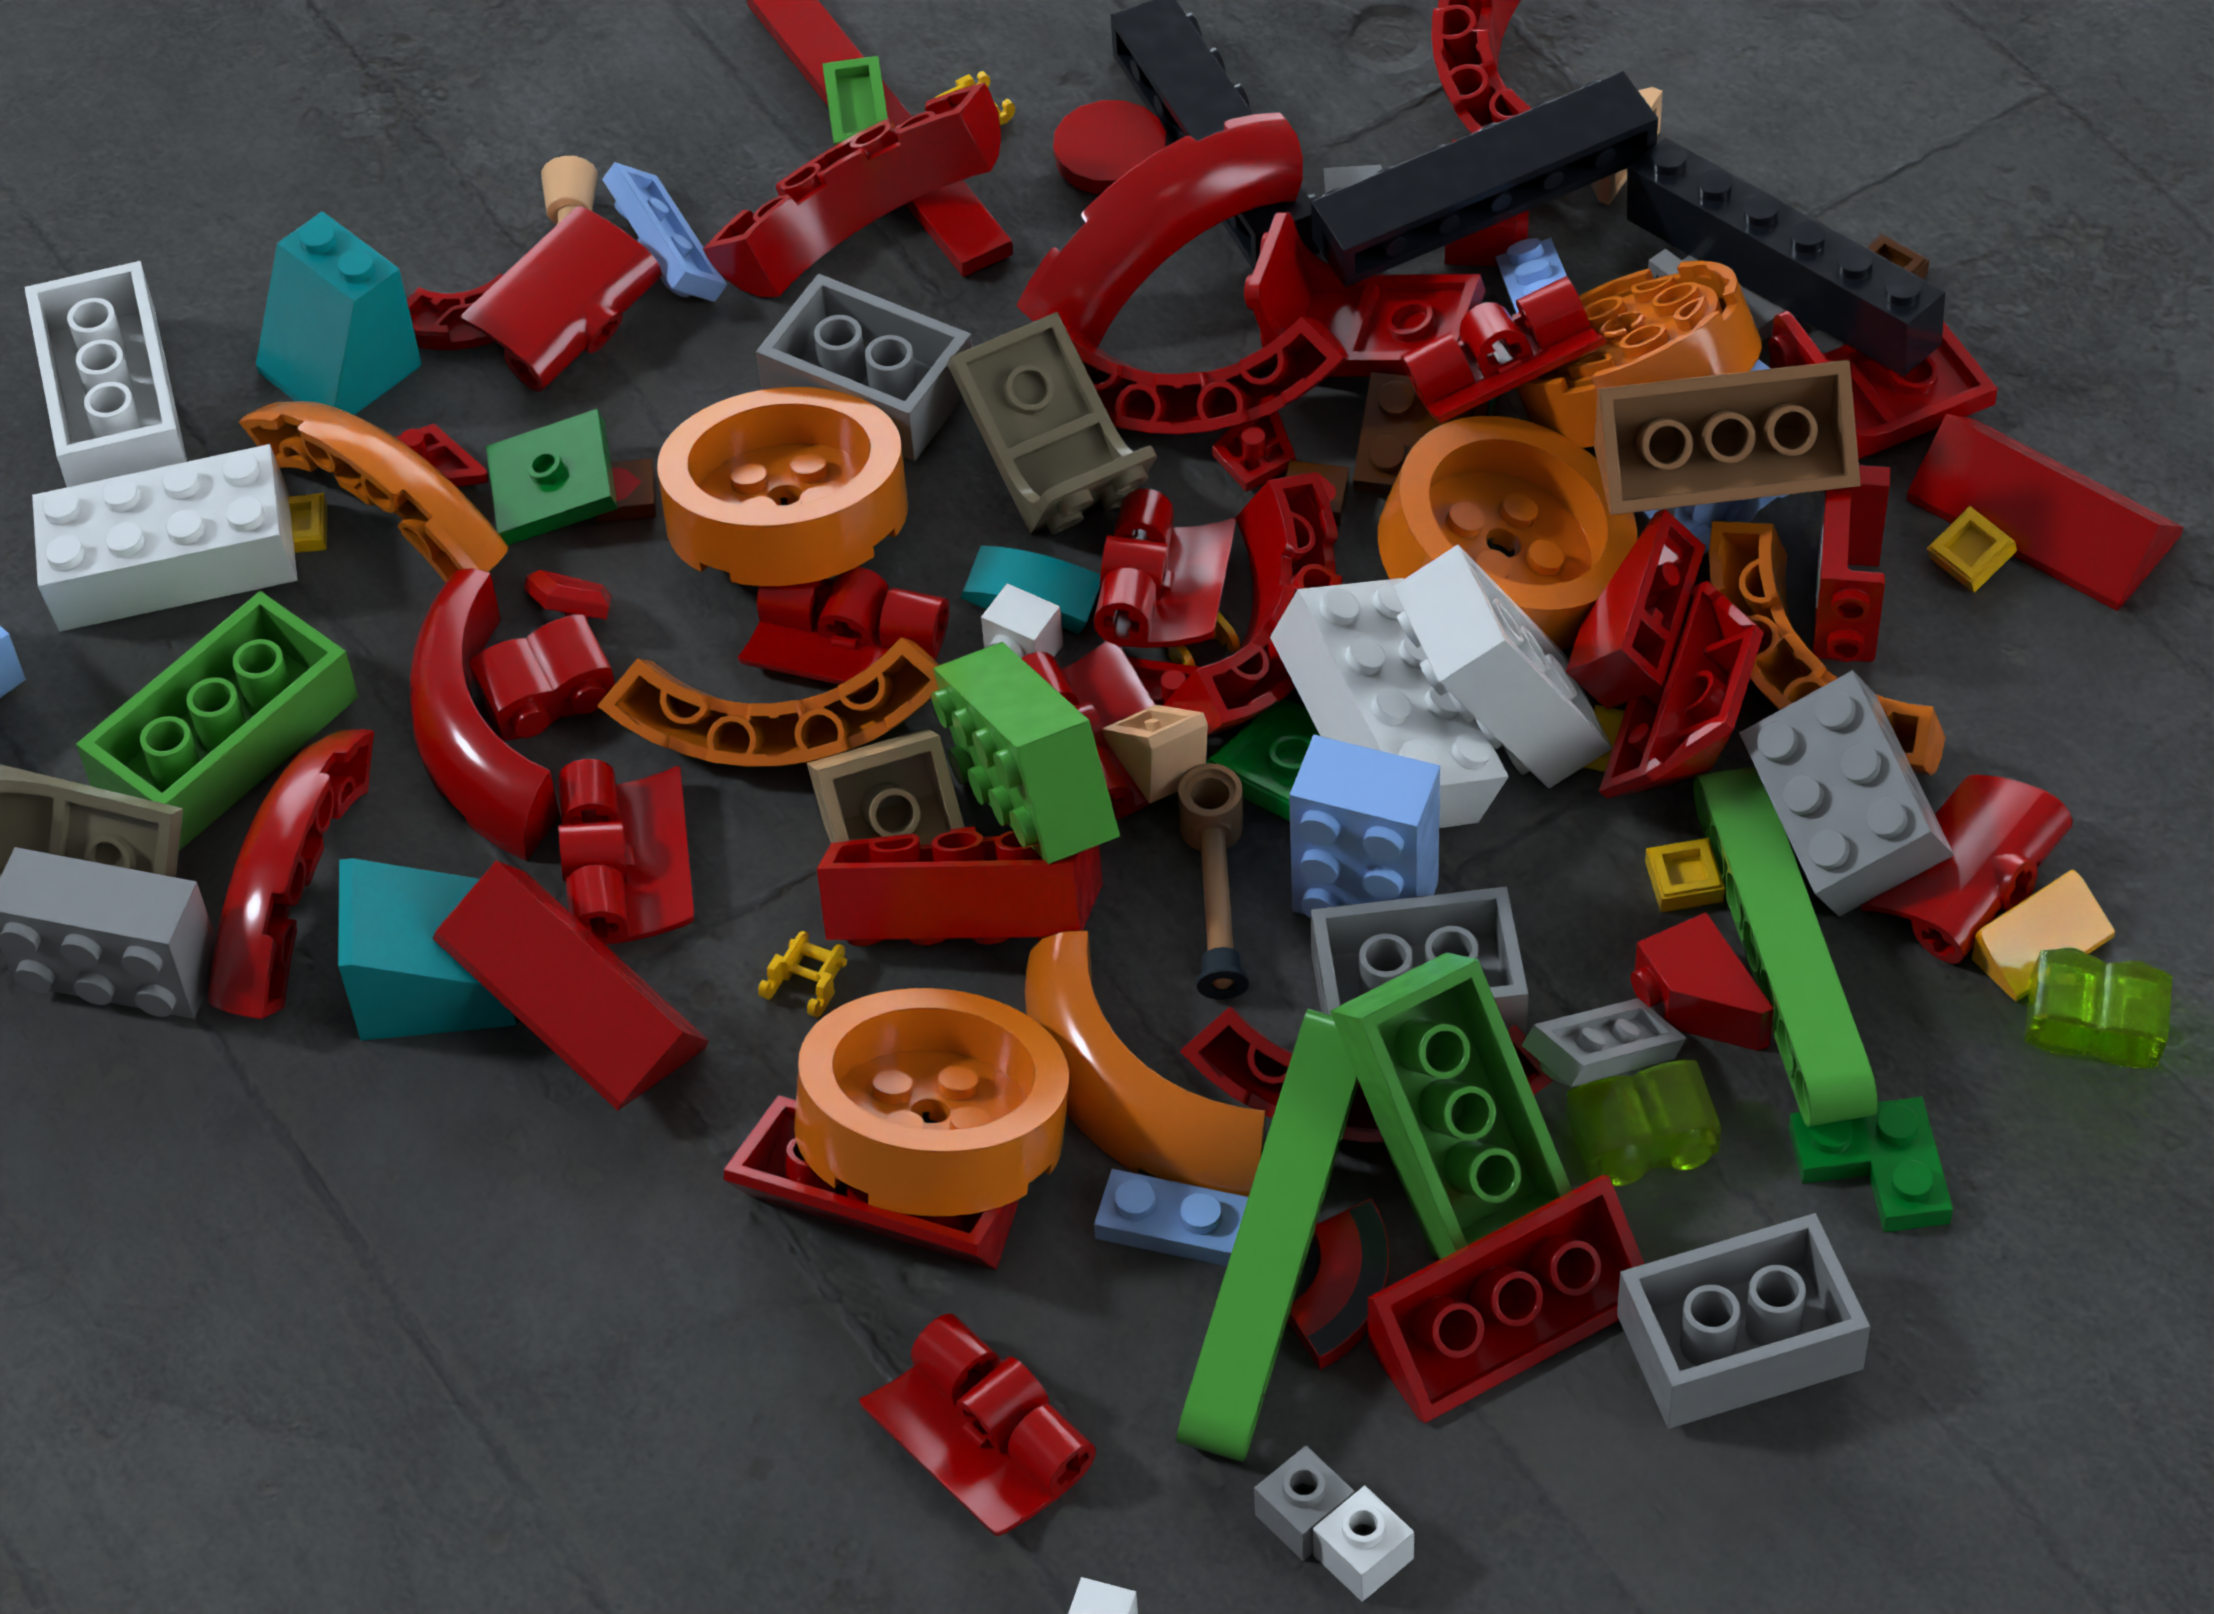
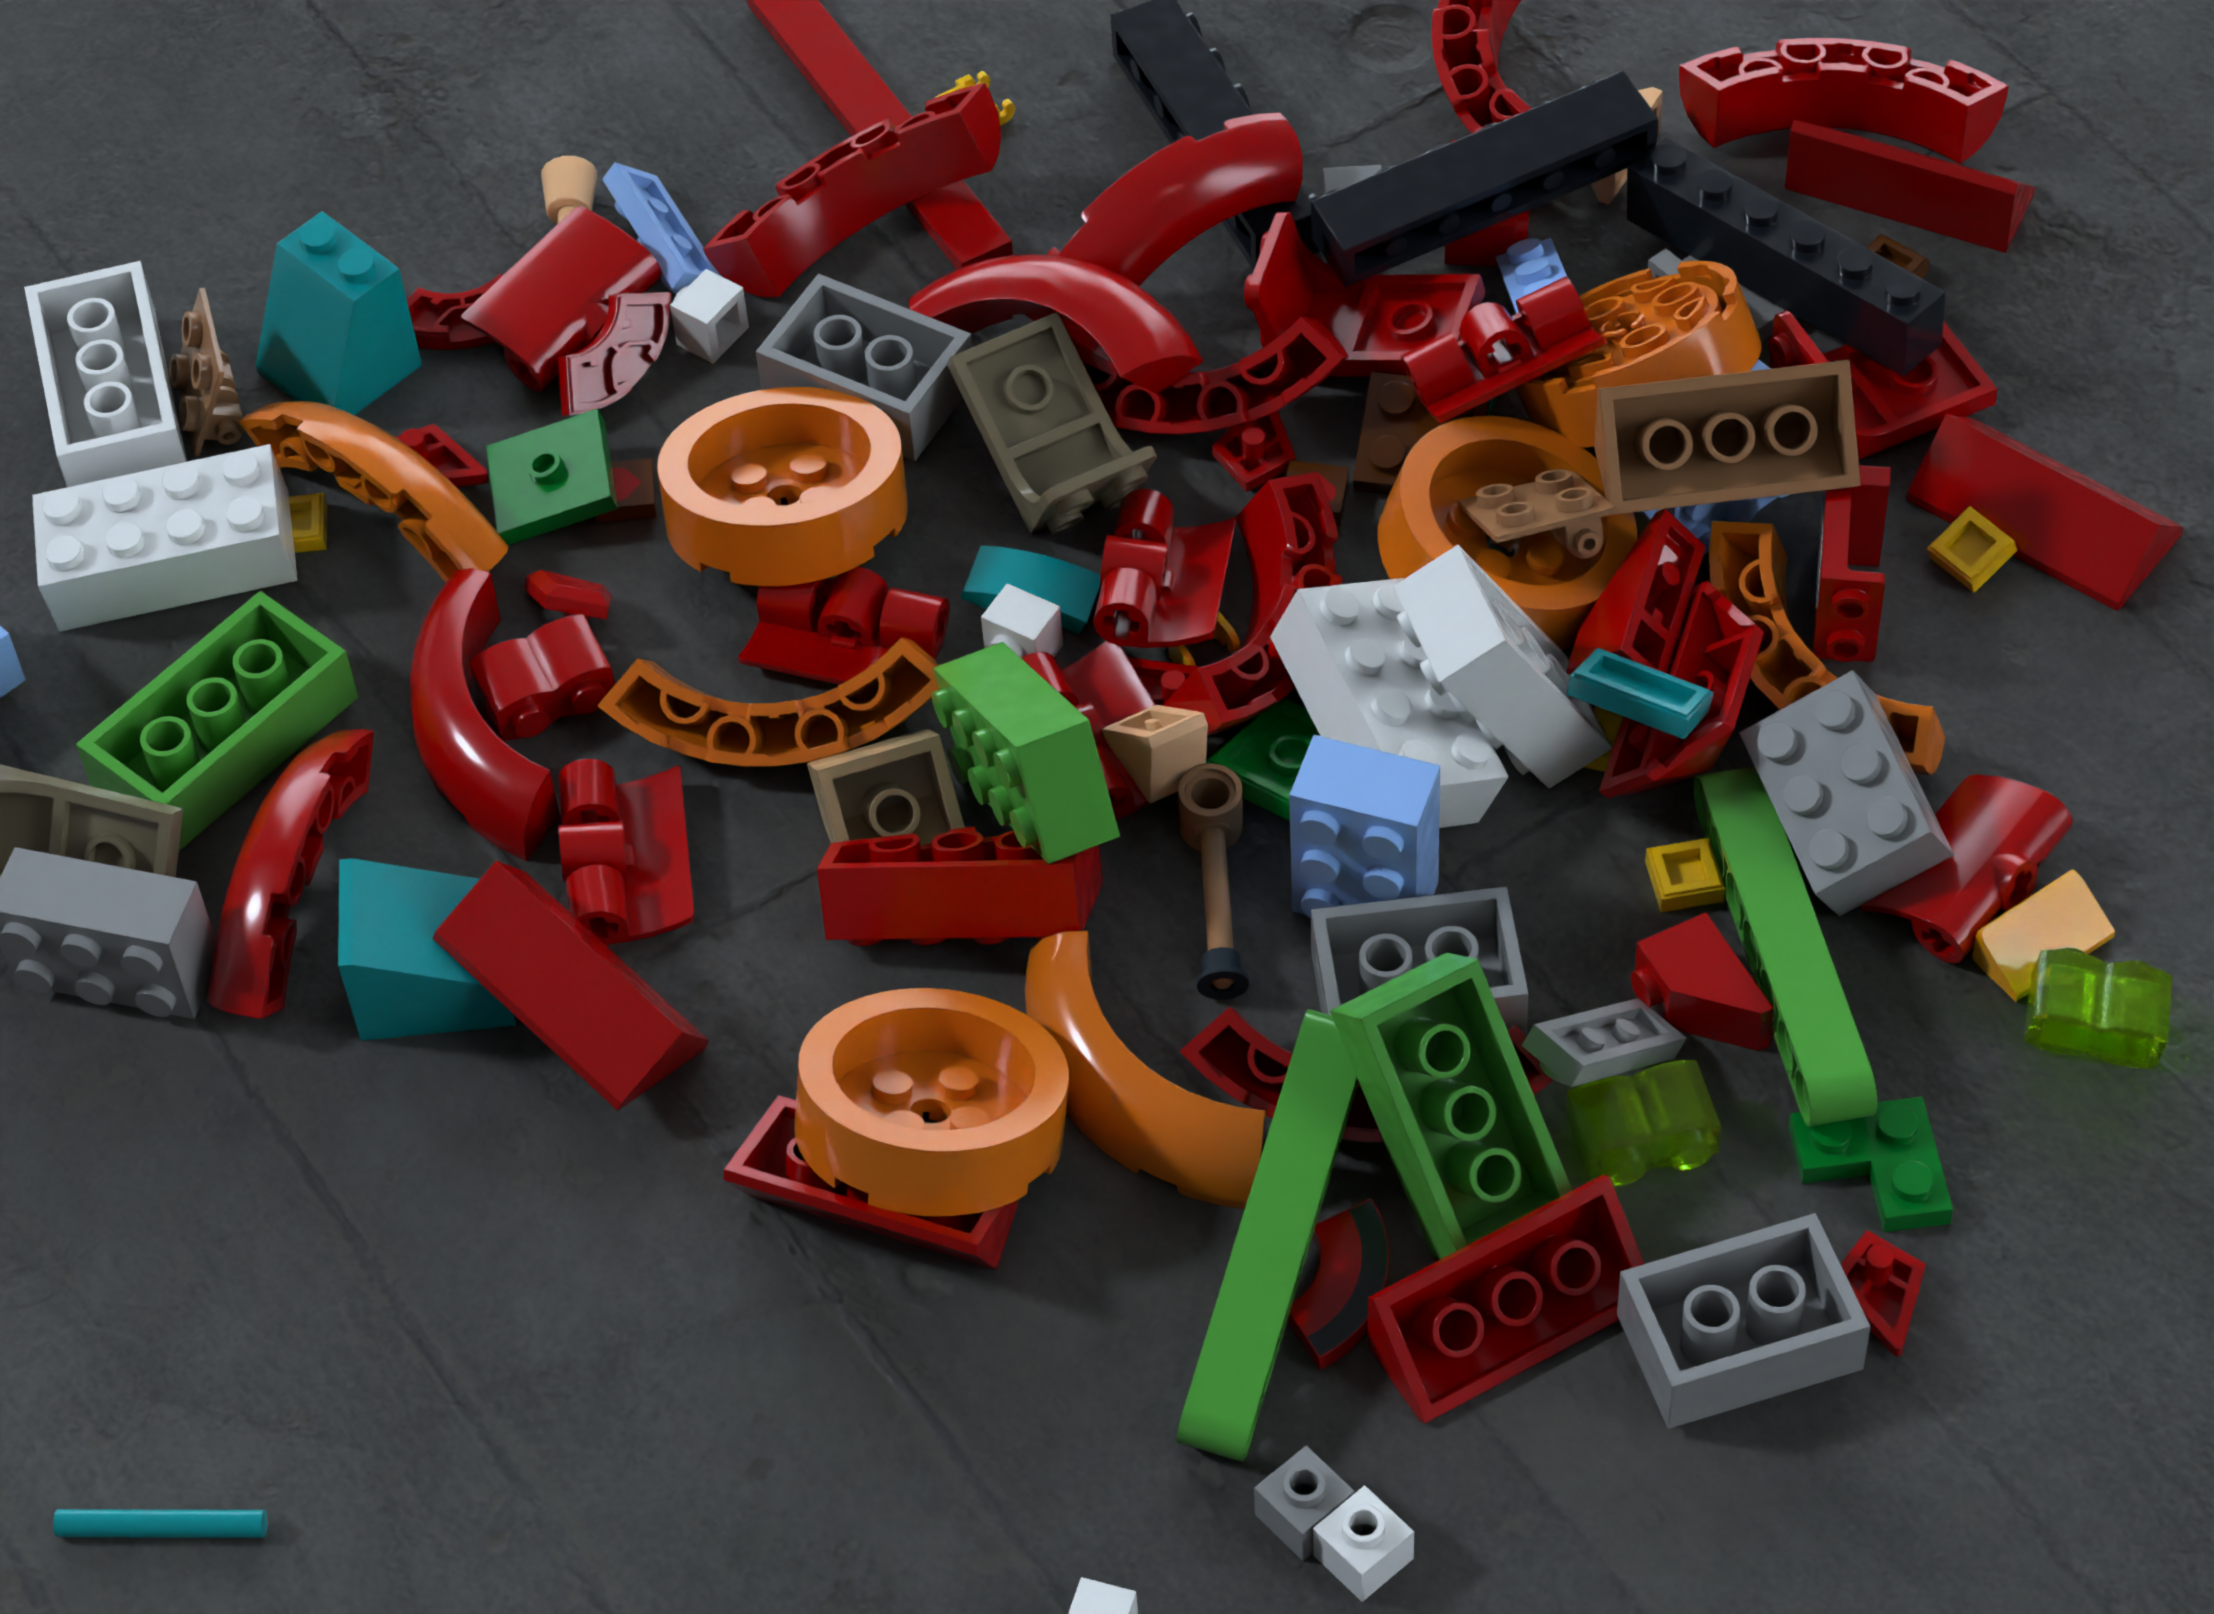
yellow piece [758,931,847,1018] -> none
bright green tile [822,56,888,146] -> none
red panel [859,1313,1096,1536] -> none
red tile [1053,100,1166,194] -> none
light blue plate [1094,1169,1248,1266] -> none
none -> teal bar [53,1509,268,1538]
none -> medium nougat hinge [169,288,244,456]
none -> tile [558,292,671,416]
none -> white plate [670,269,749,364]
none -> red brick [909,254,1204,394]
none -> medium nougat hinge [1458,469,1616,559]
none -> teal tile [1566,648,1714,739]
none -> red brick [1679,38,2009,164]
none -> red slope [1785,120,2036,253]
none -> red piece [1841,1230,1926,1357]

